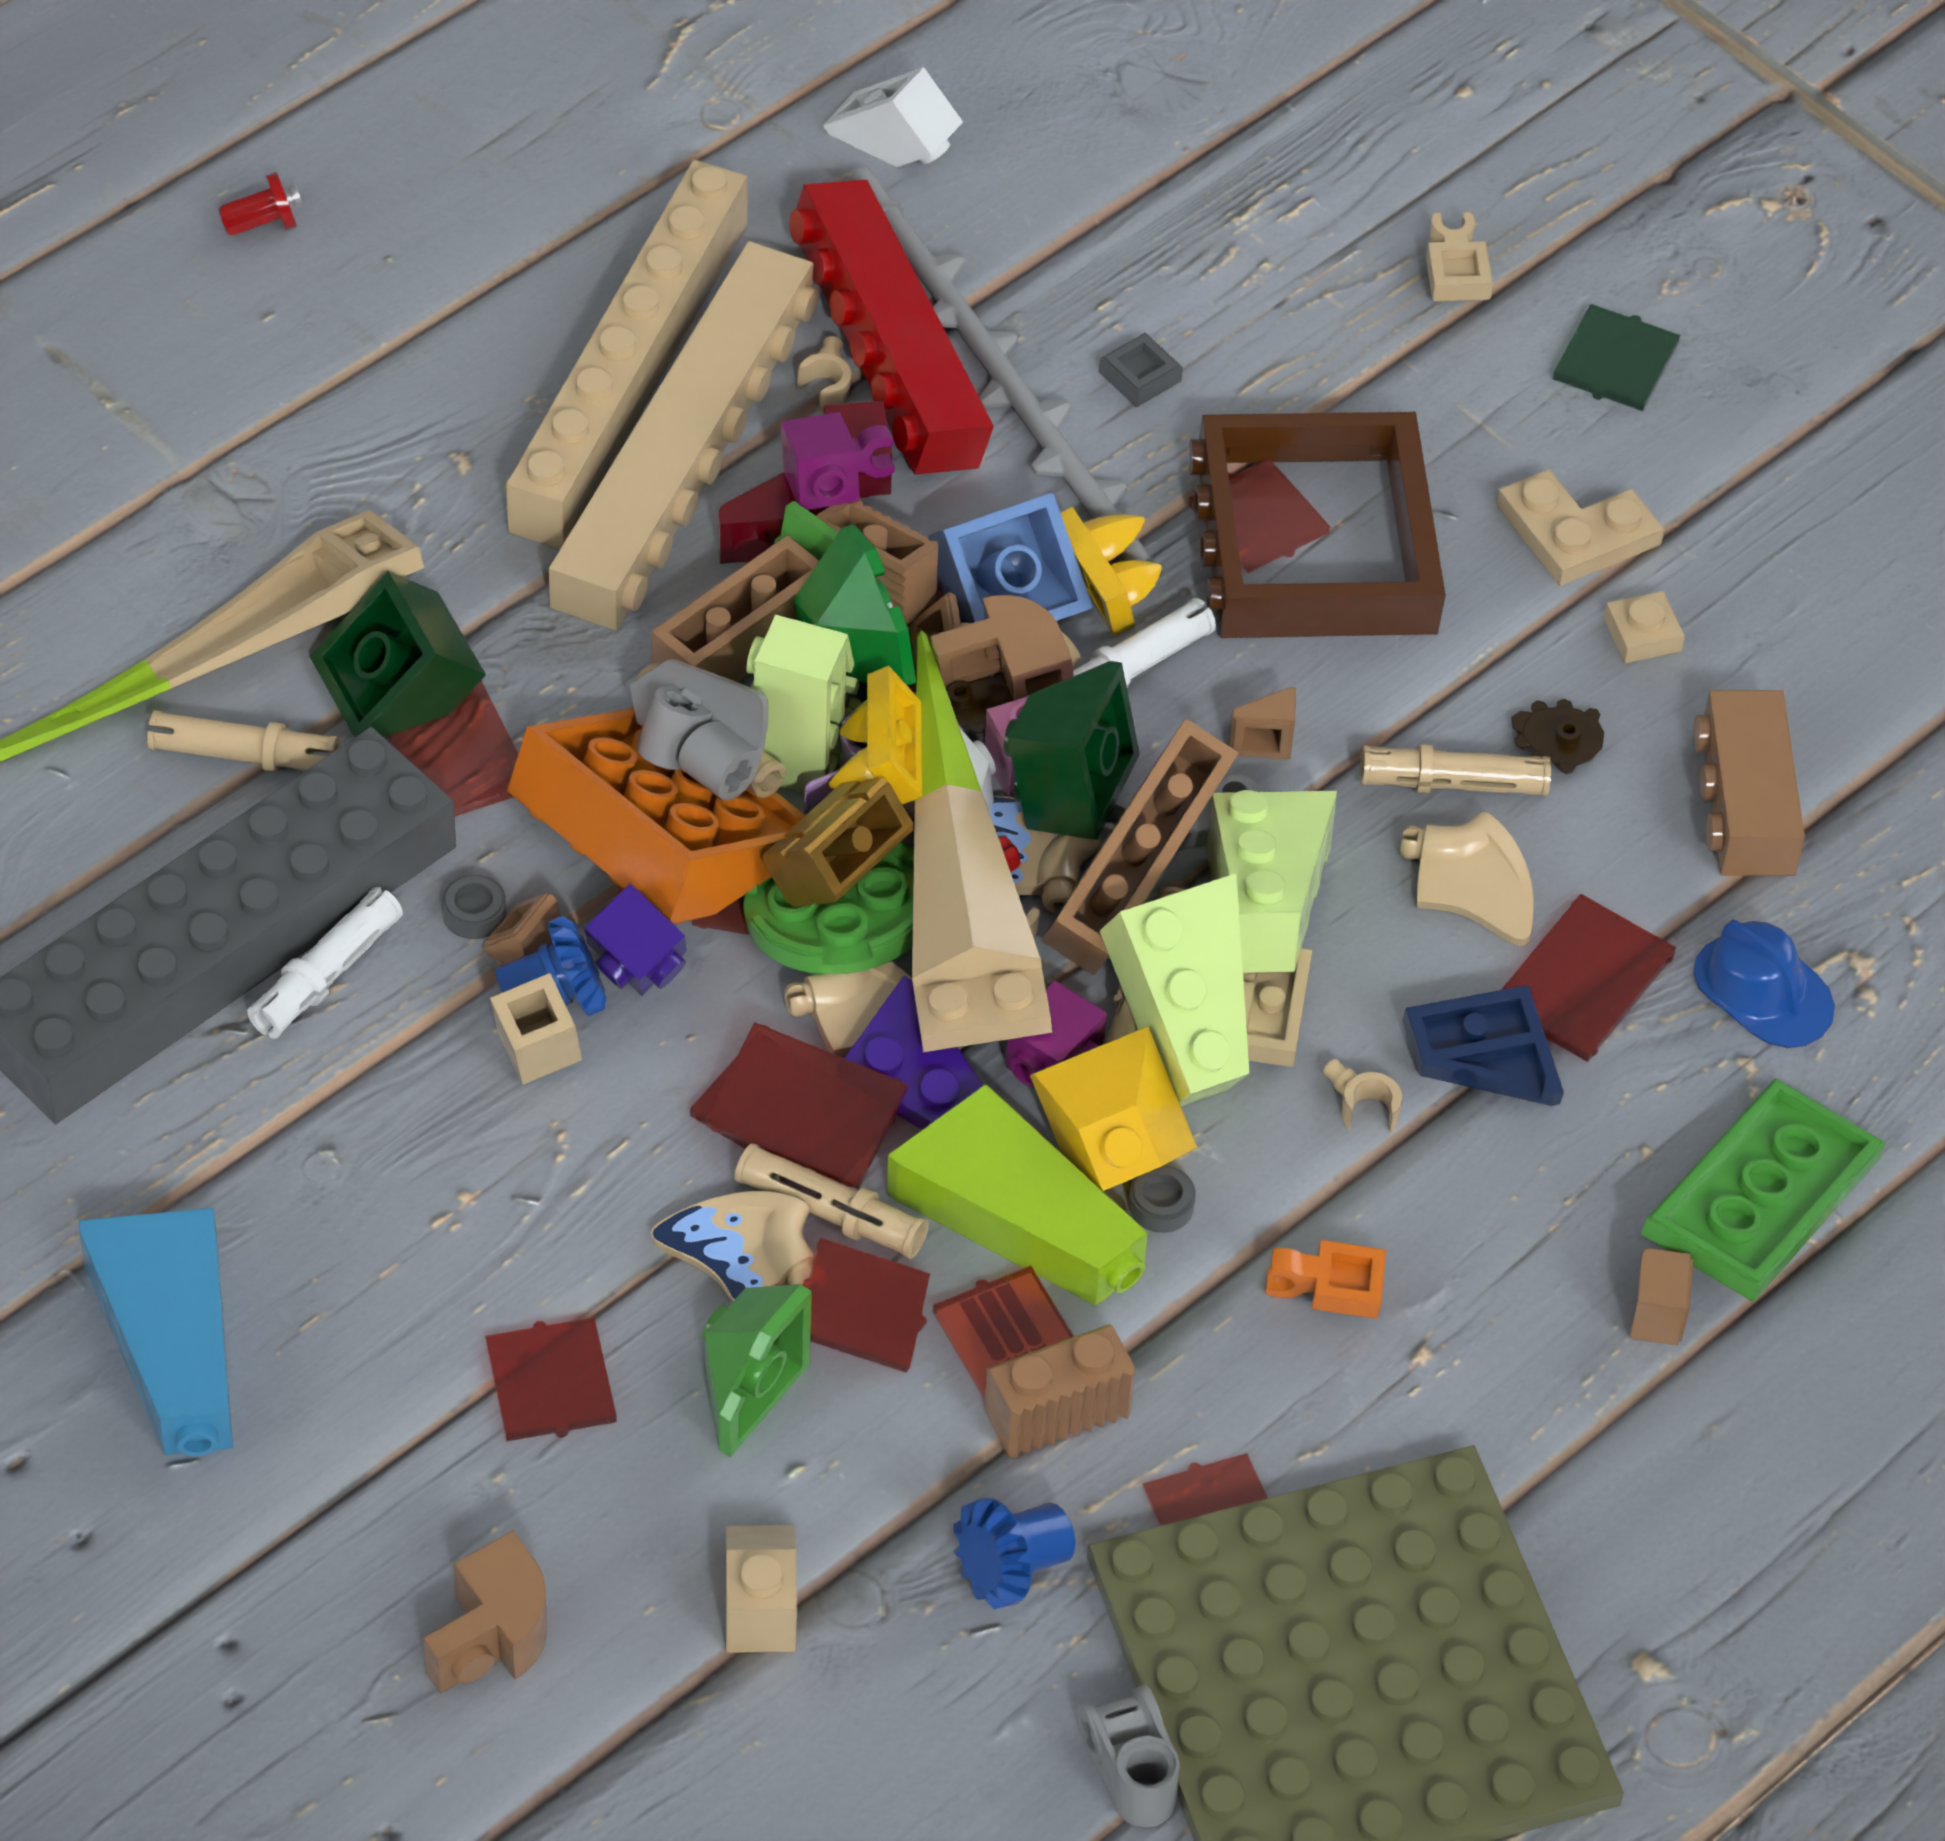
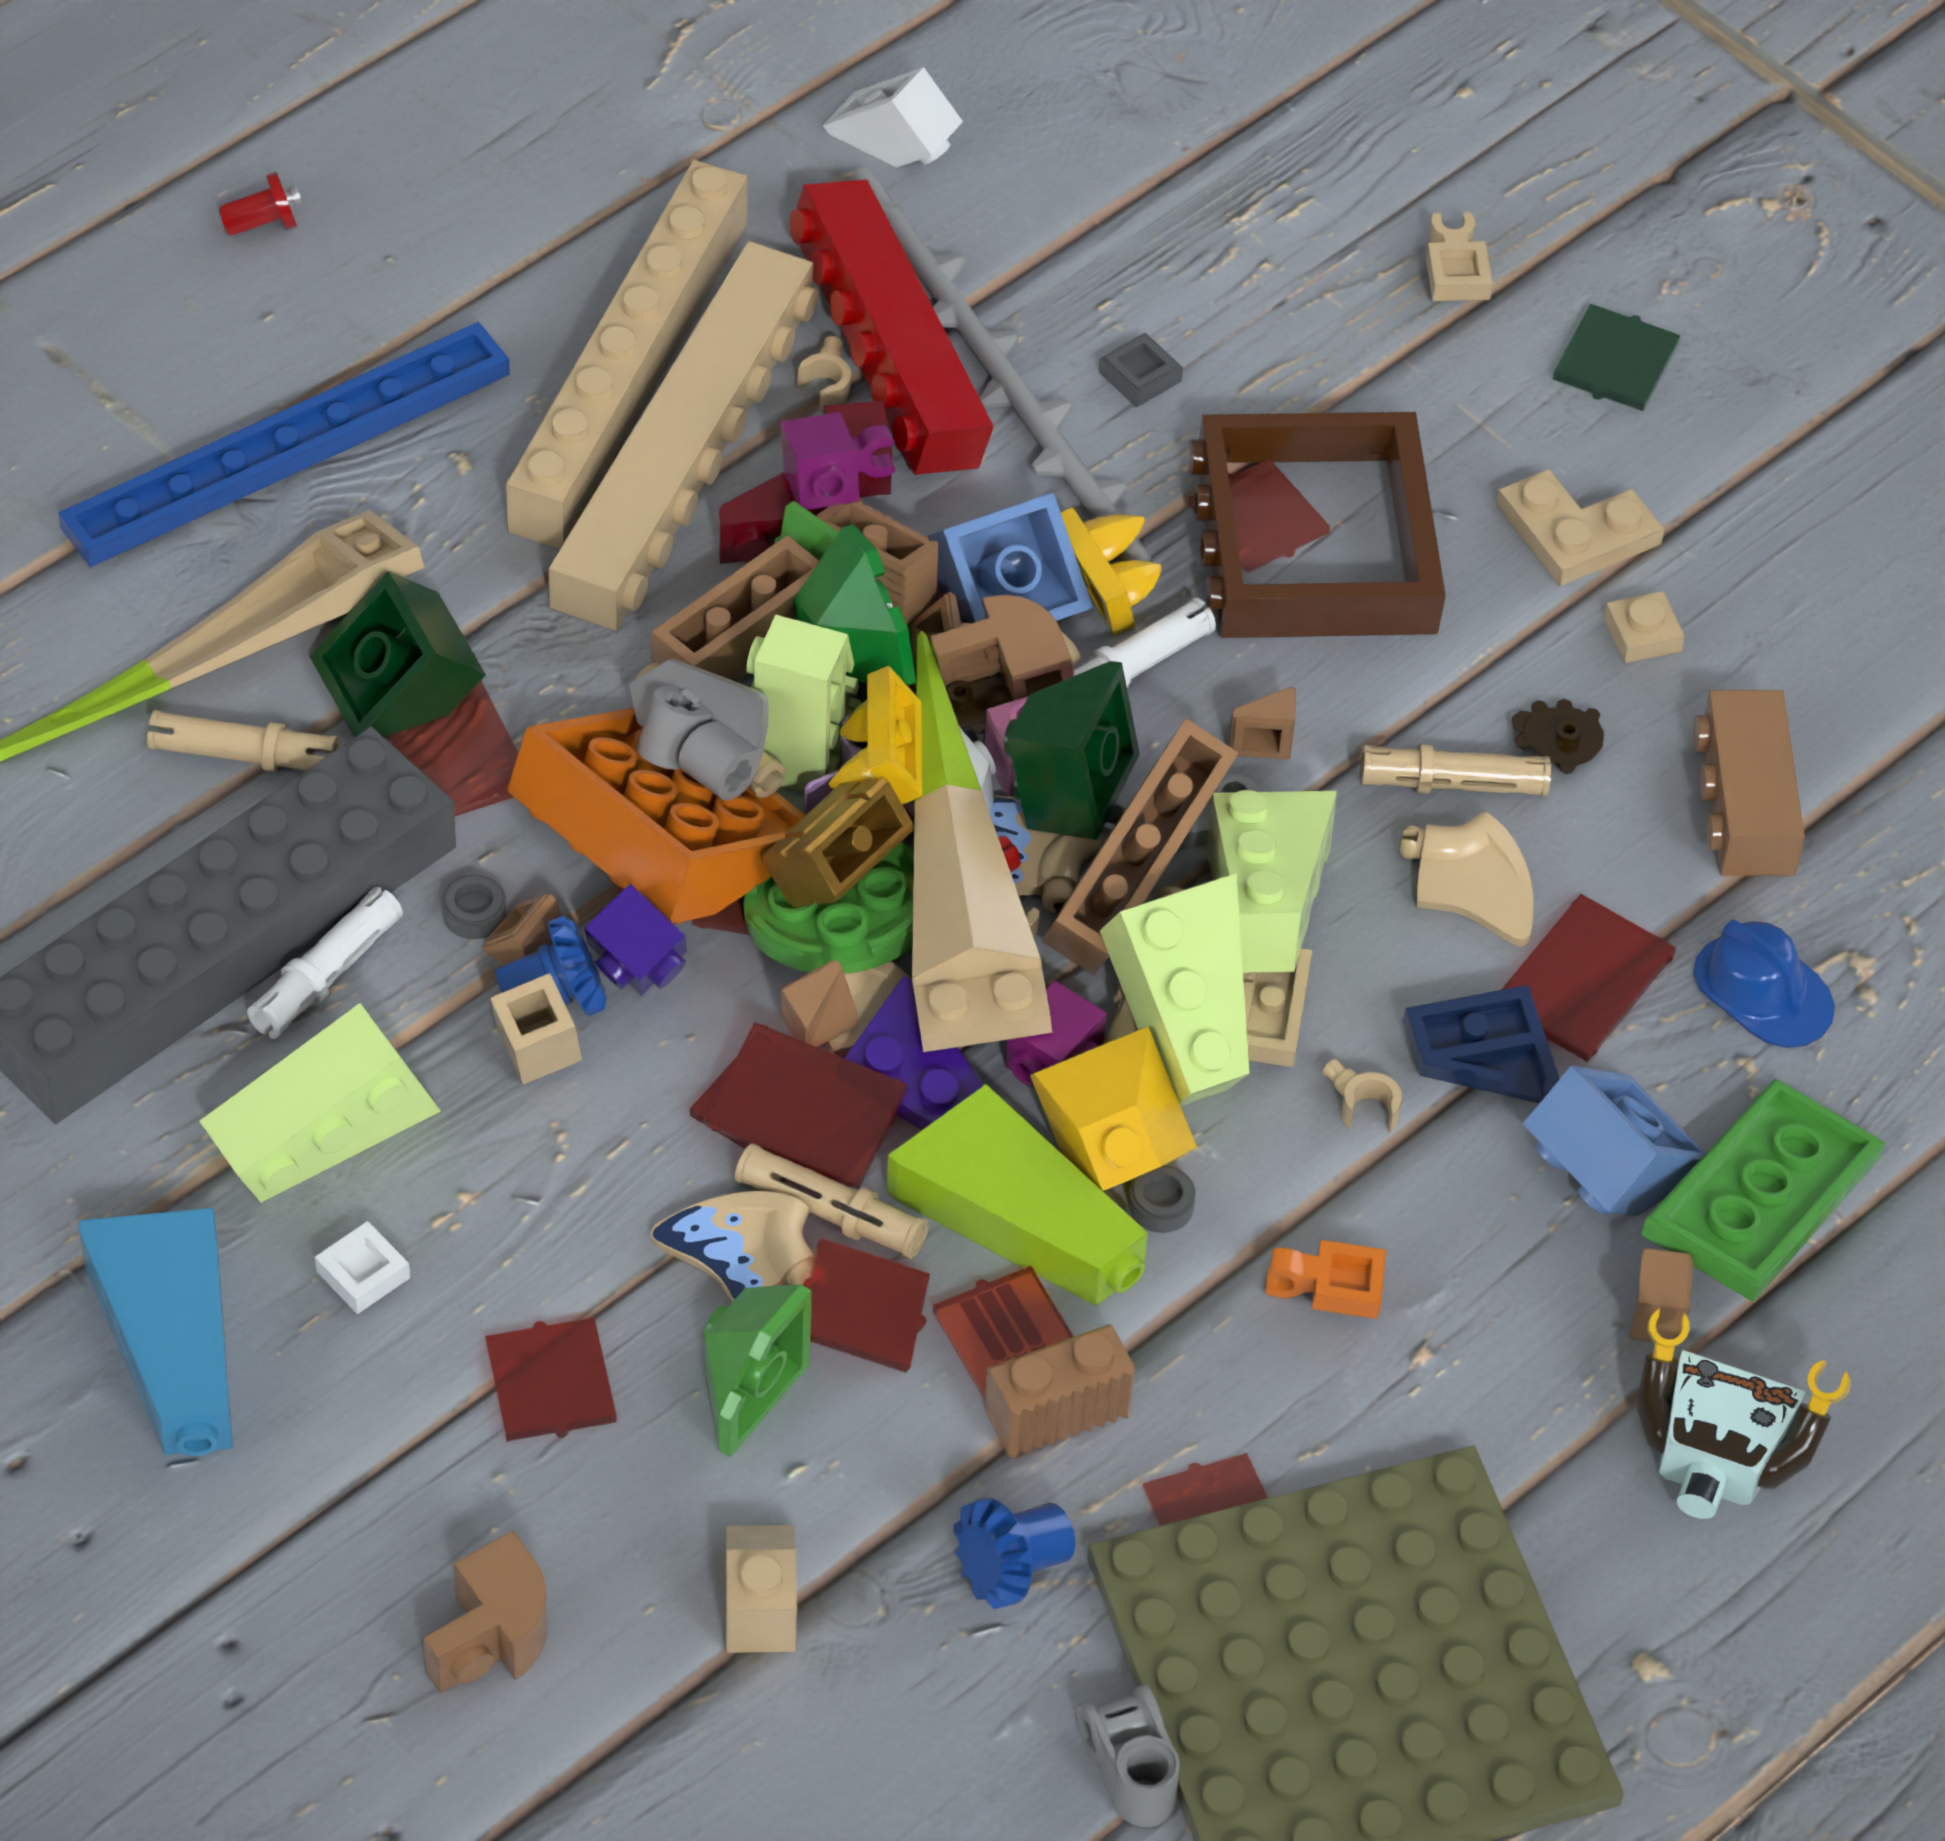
none -> blue plate [58,321,510,567]
none -> yellowish green wedge [199,1003,441,1202]
none -> white plate [315,1221,410,1314]
none -> medium nougat slope [781,960,858,1054]
none -> medium blue slope [1523,1065,1706,1216]
none -> torso [1637,1308,1851,1519]

